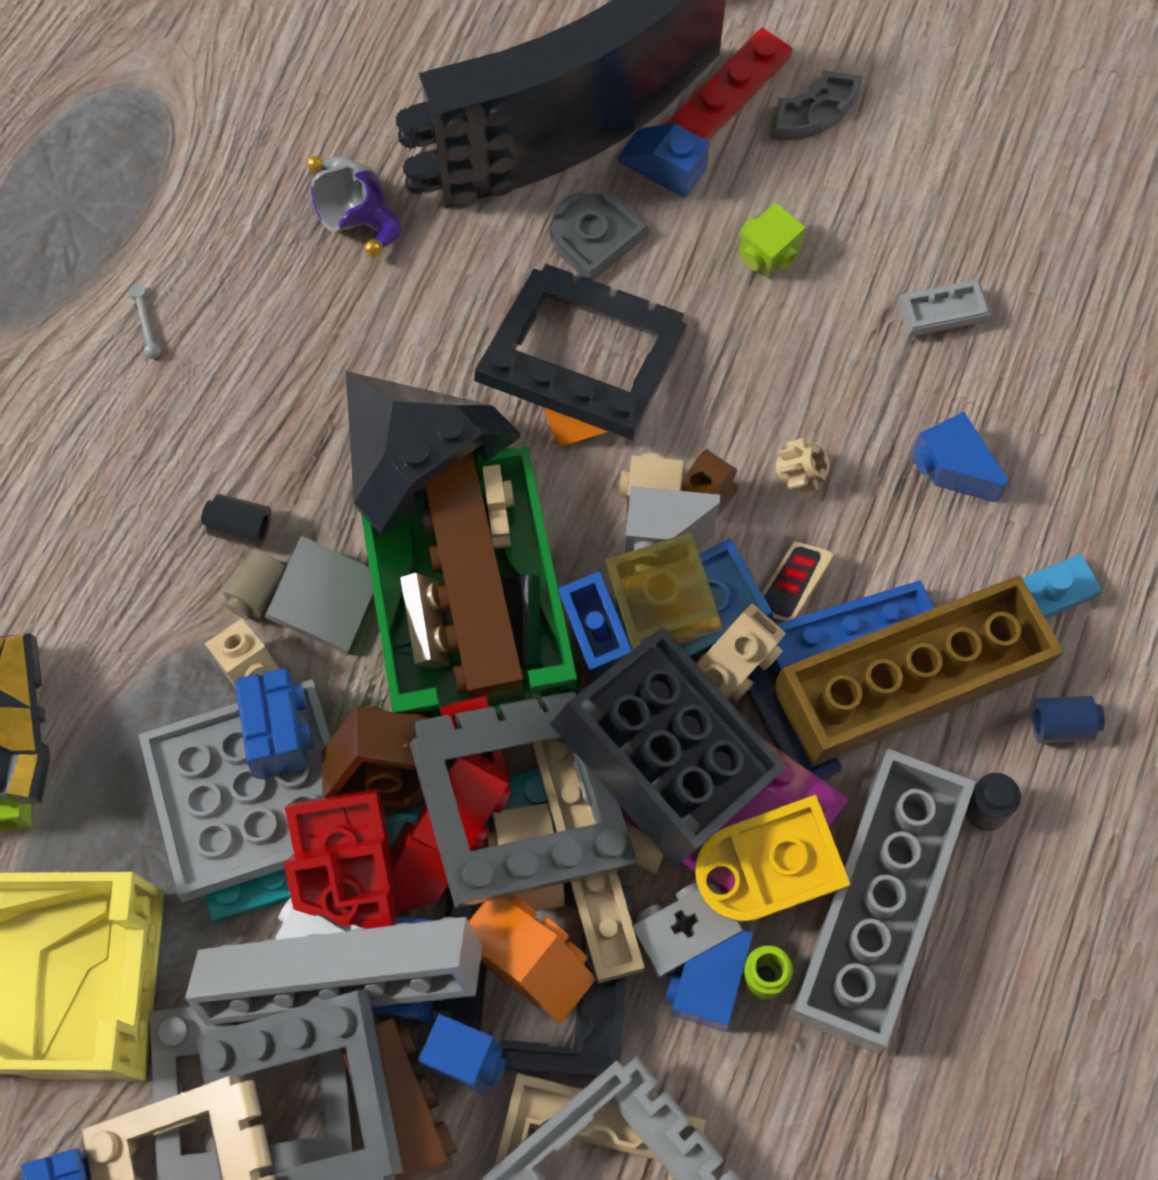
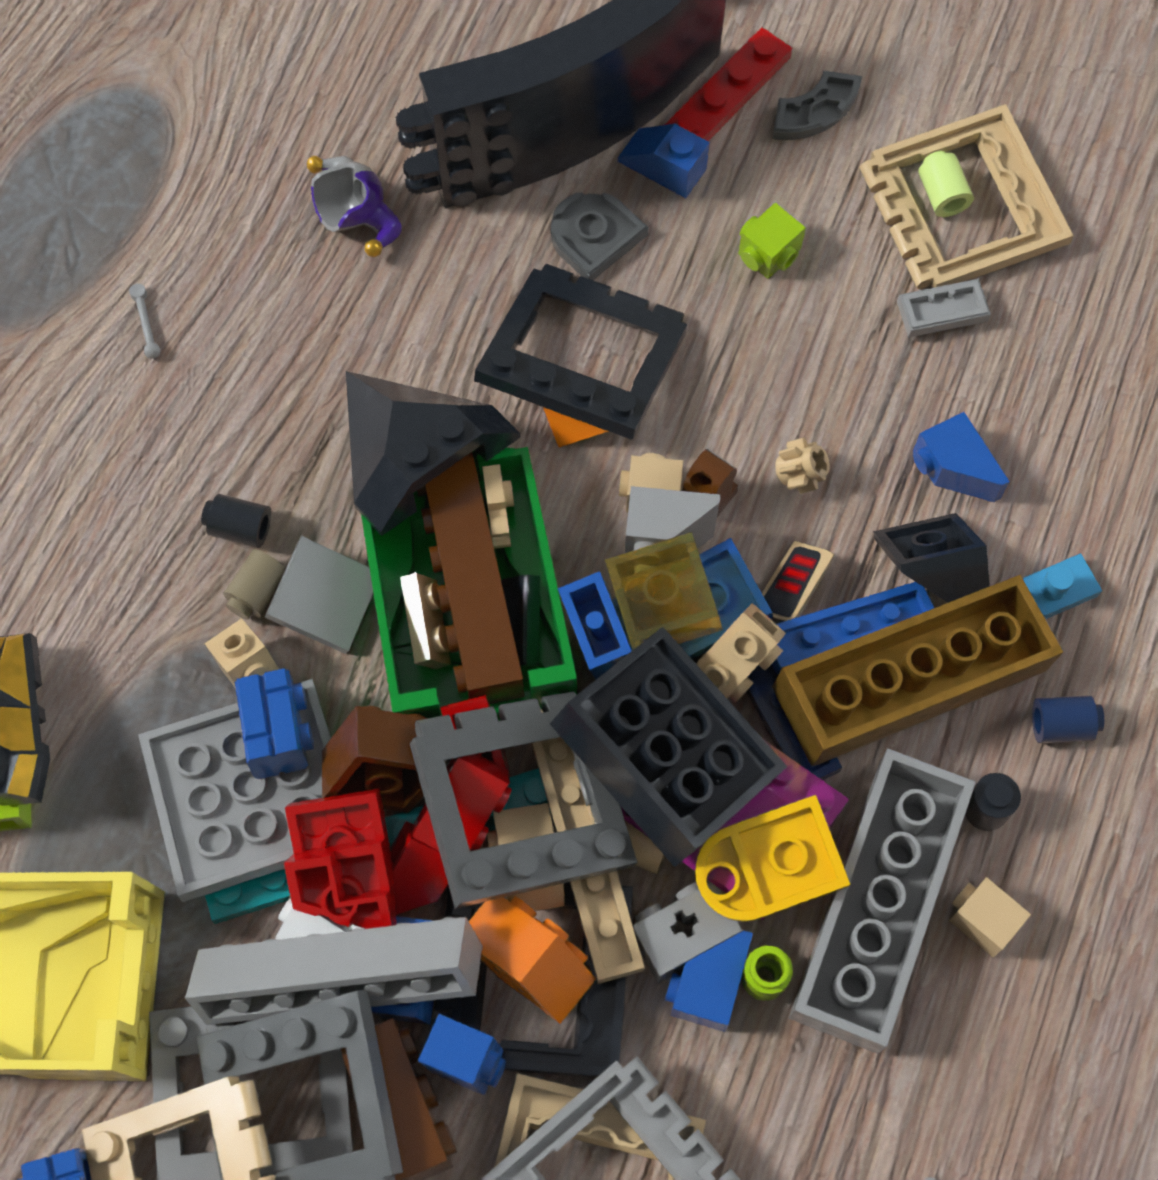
none -> tan hinge [859,104,1074,289]
none -> black slope [873,513,990,603]
none -> yellowish green brick [918,151,974,217]
none -> tan brick [949,877,1031,957]

